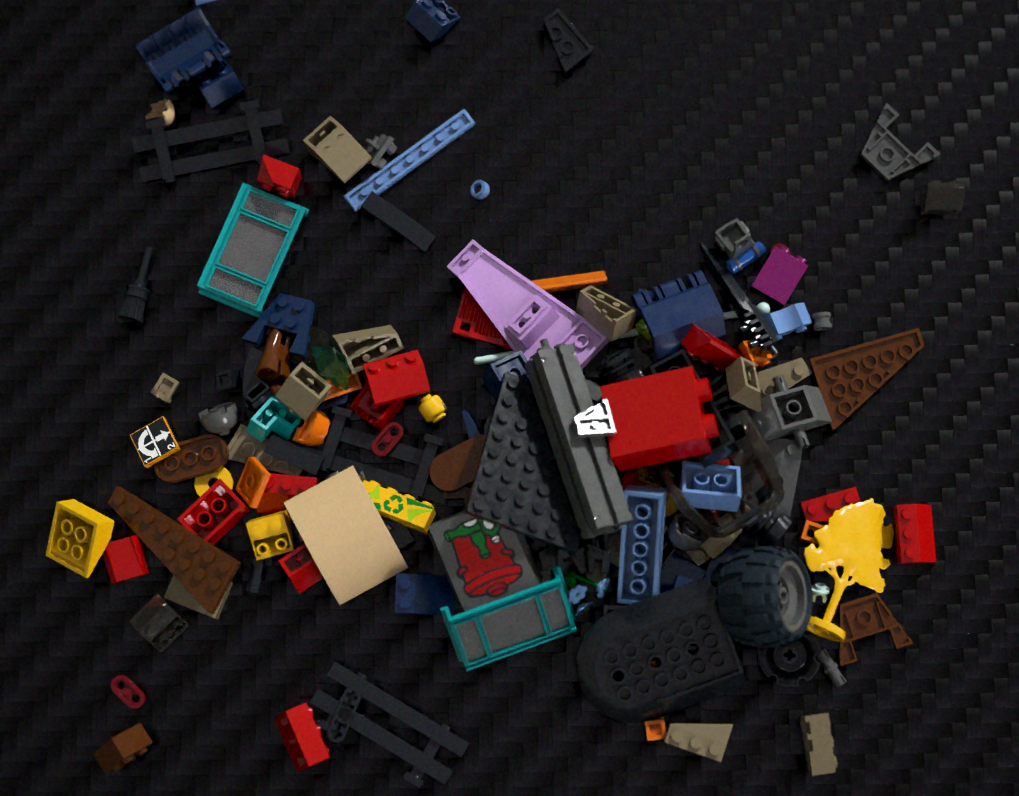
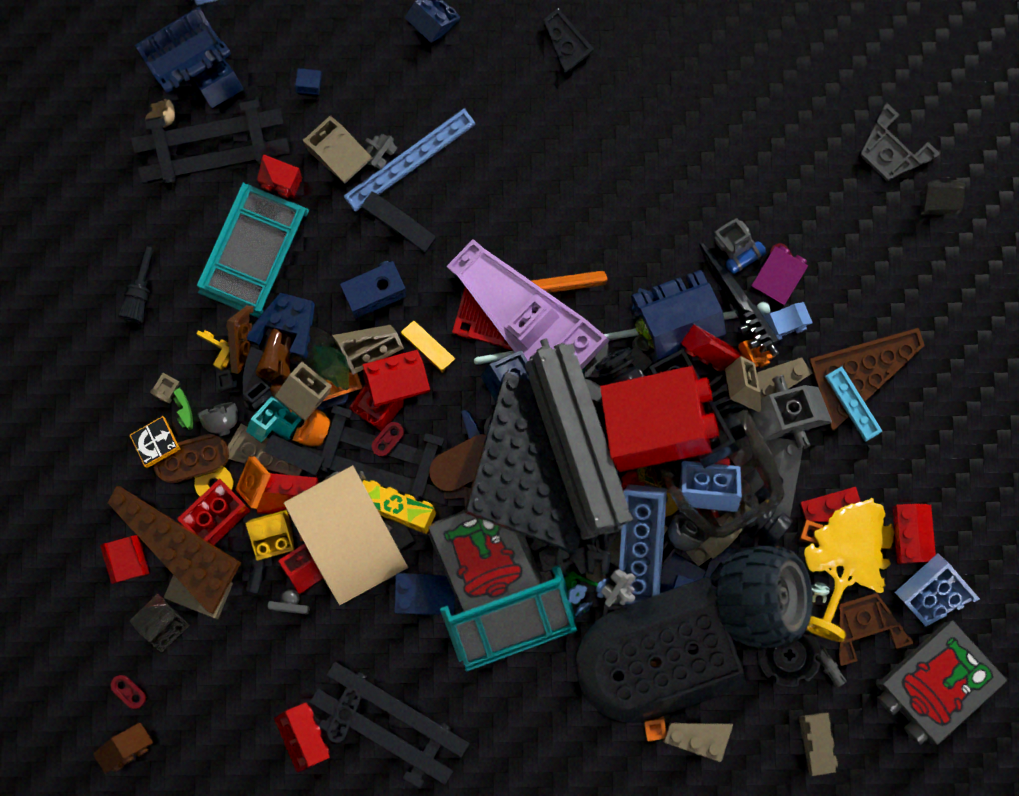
yellow slope [46,499,114,578] -> none
yellow head [418,394,447,424] -> none
medium blue piece [470,180,490,200] -> none
wing [572,399,616,438] -> none
dark tan wedge [575,285,637,342] -> none
dark grey wheel [812,312,832,331] -> none
none -> bright green slope [173,388,193,430]
none -> yellow bracket [196,330,230,371]
none -> reddish brown wing [226,305,254,374]
none -> dark grey tile [268,589,309,615]
none -> dark blue piece [295,68,322,95]
none -> dark blue piece [340,261,407,319]
none -> yellow slope [400,321,455,373]
none -> light grey hips [601,570,636,607]
none -> medium azure tile [825,366,883,442]
none -> brick [876,621,1007,745]
none -> medium blue wedge [895,554,980,626]

